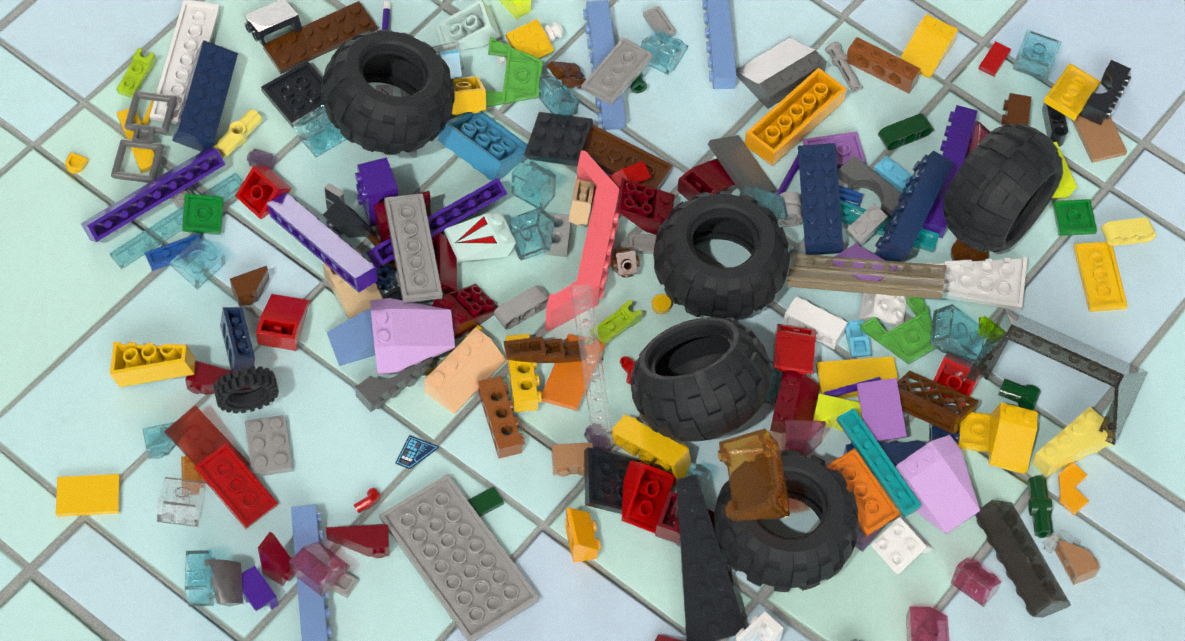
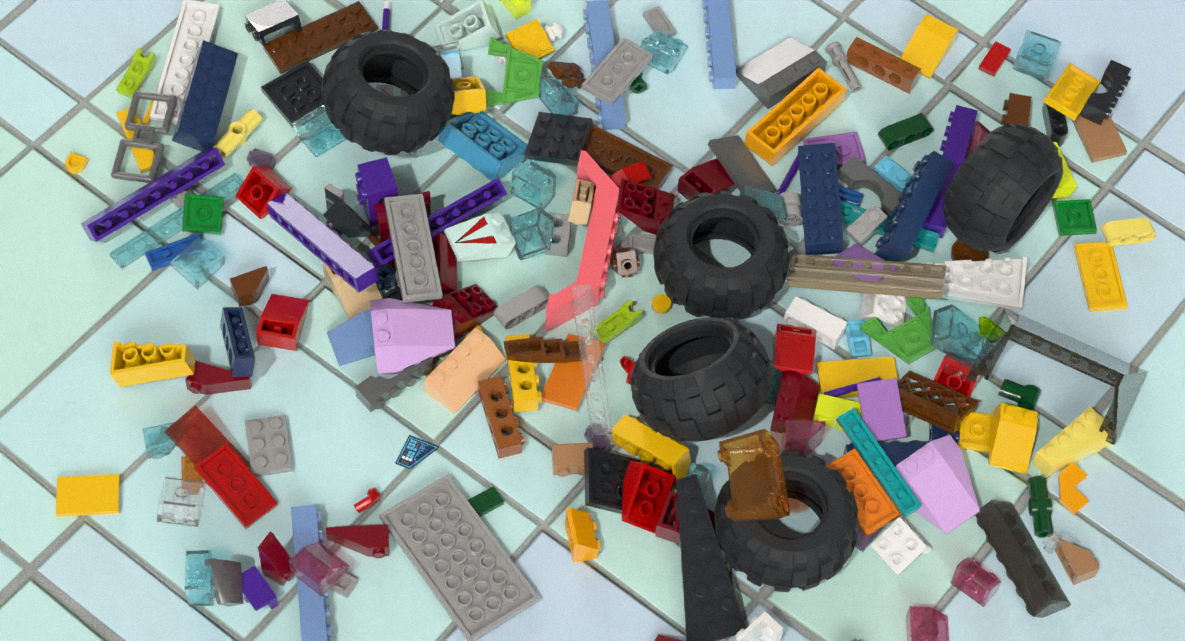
black tyre [213,366,279,414] -> none

